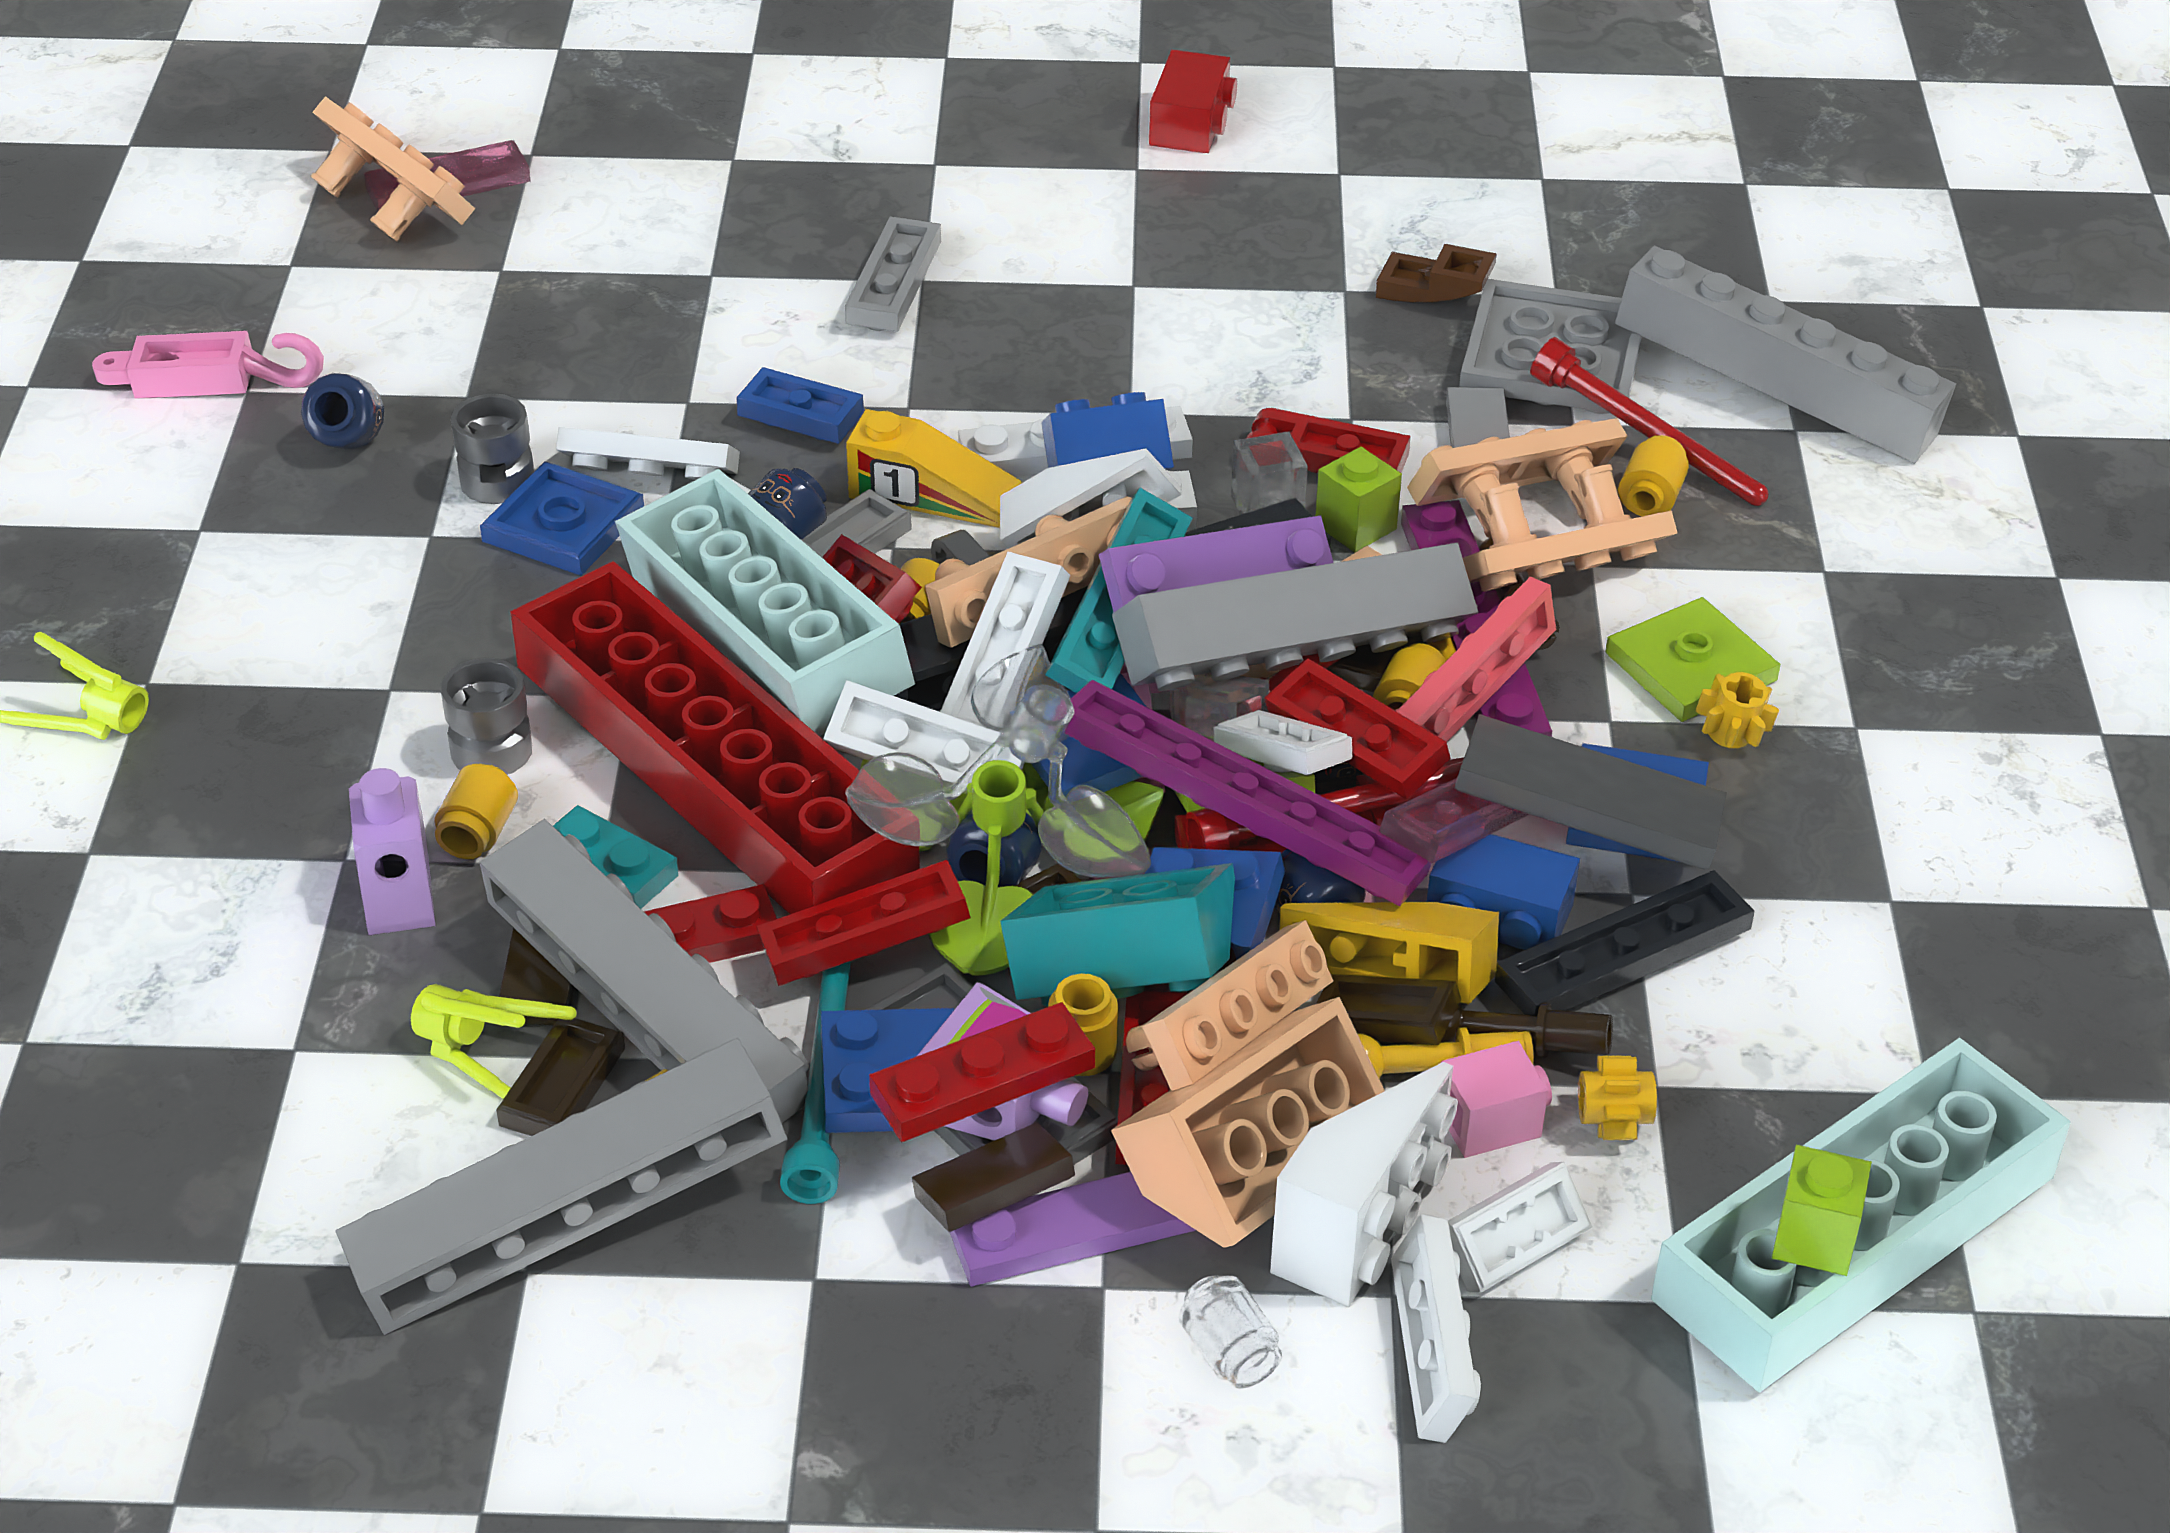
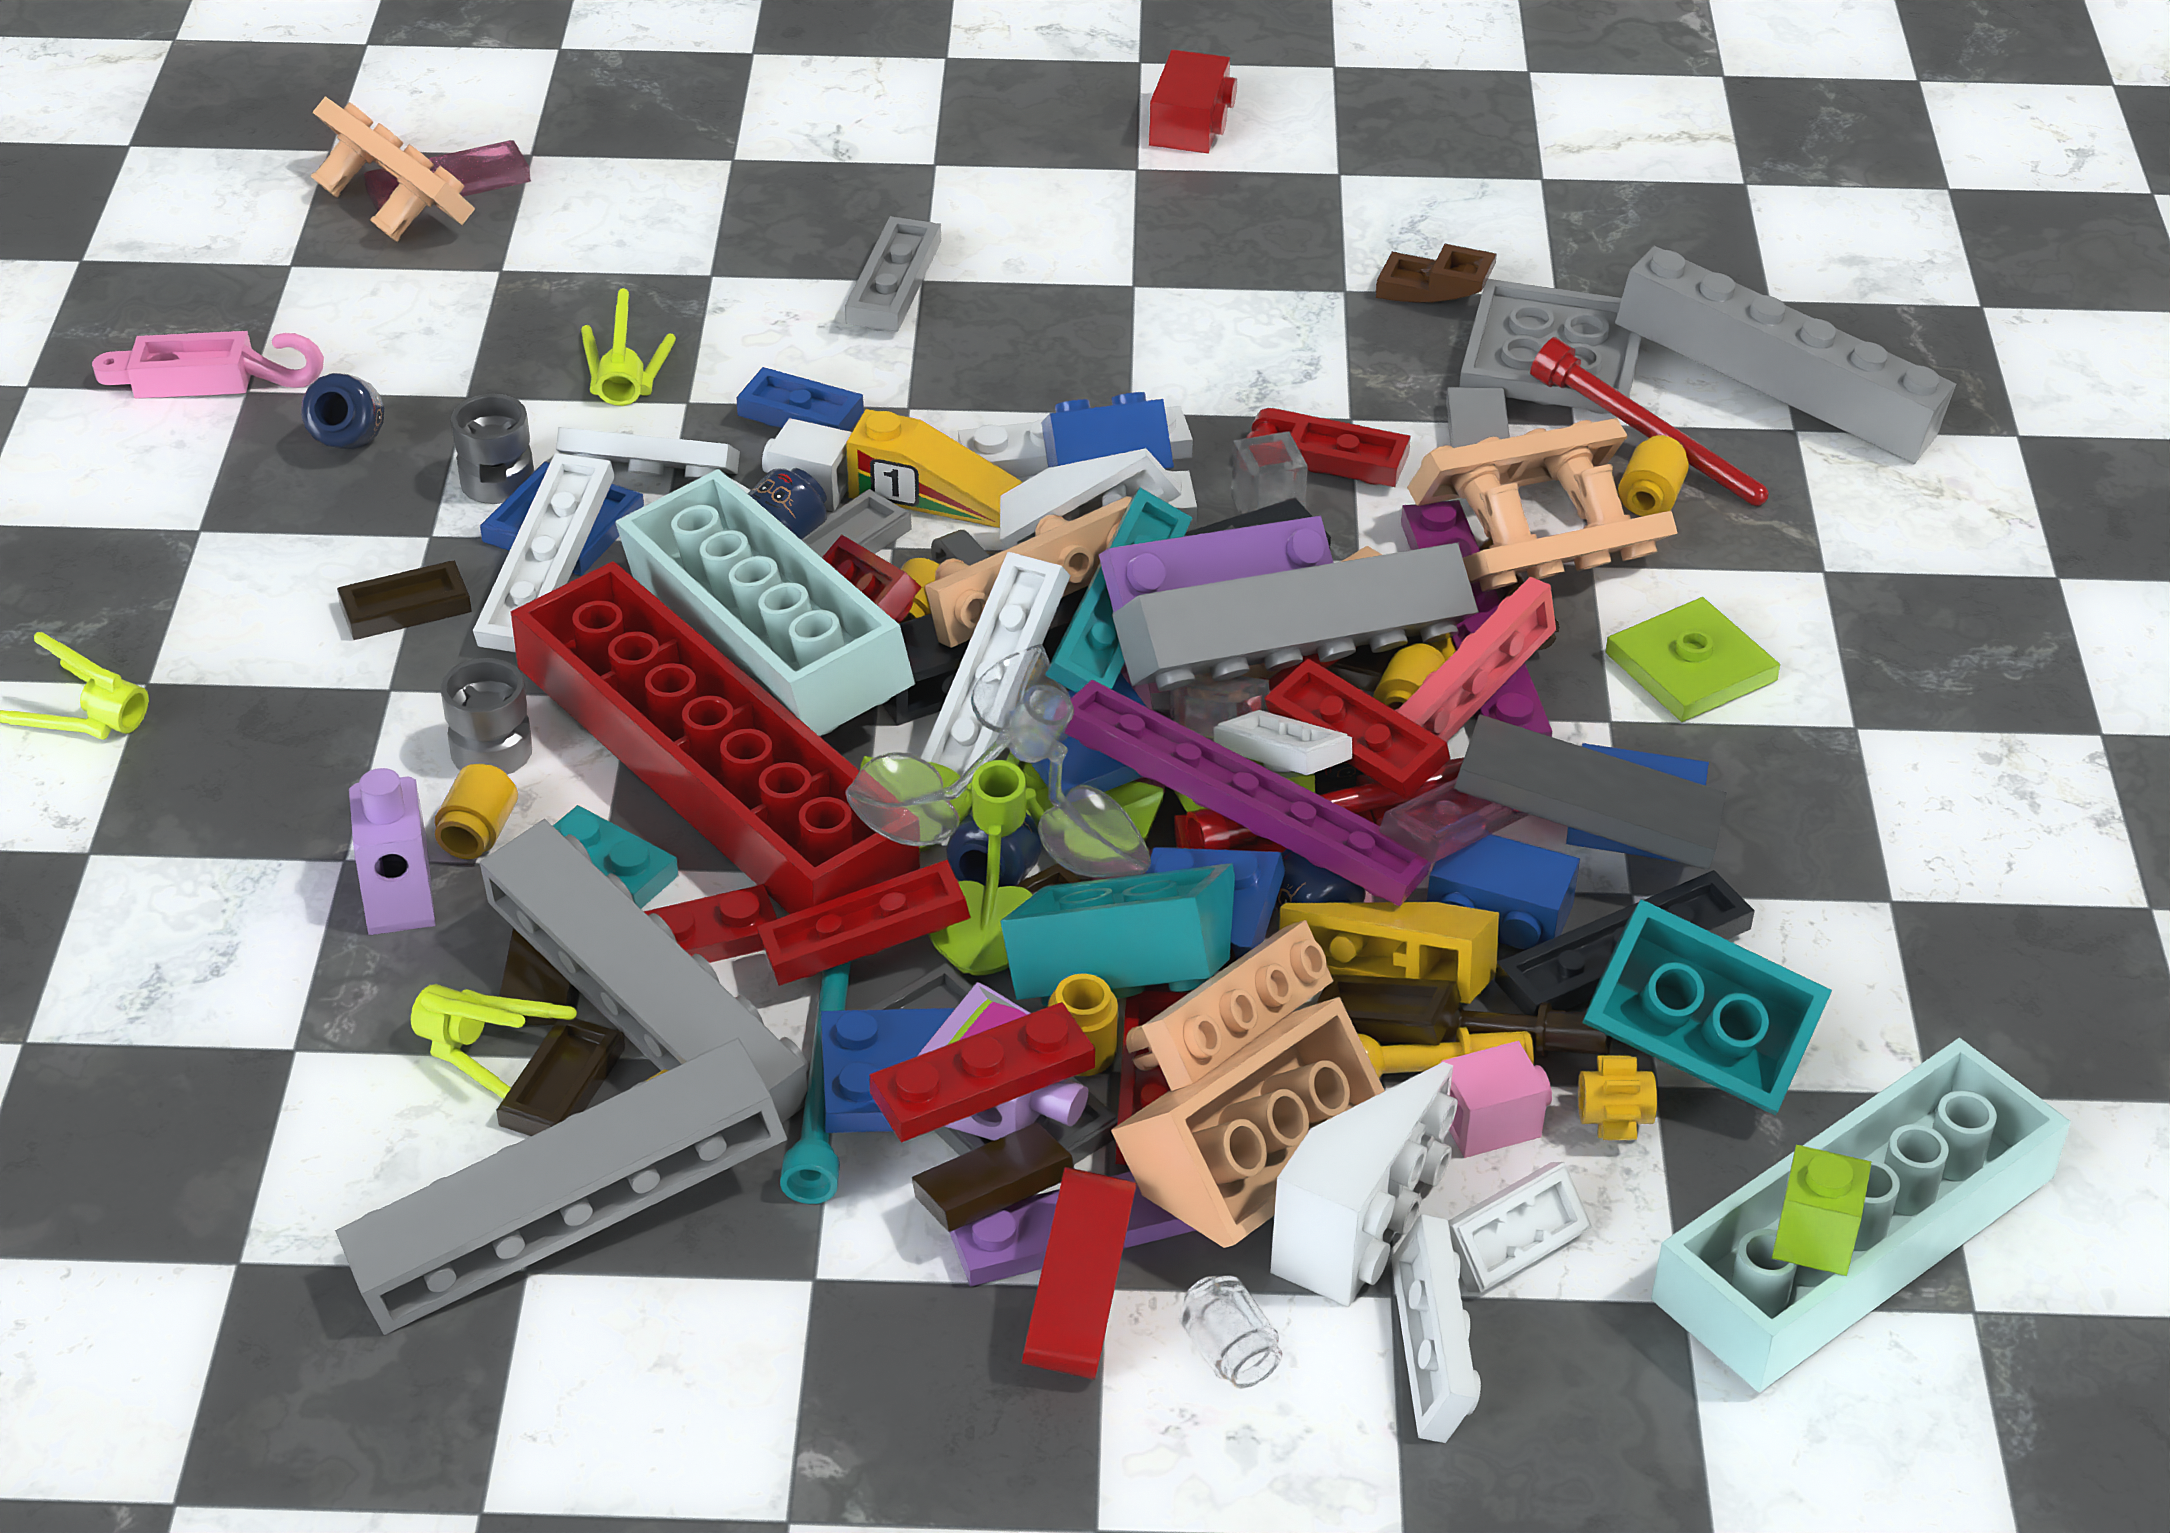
white plate [823,680,1030,794] -> none
lime brick [1315,446,1402,553] -> none
yellow gear [1695,672,1779,748] -> none
none -> dark brown tile [337,560,472,640]
none -> white plate [473,453,615,652]
none -> neon yellow plant [581,288,676,406]
none -> white brick [762,418,852,512]
none -> red beam [1021,1167,1137,1380]
none -> teal slope [1582,899,1832,1115]

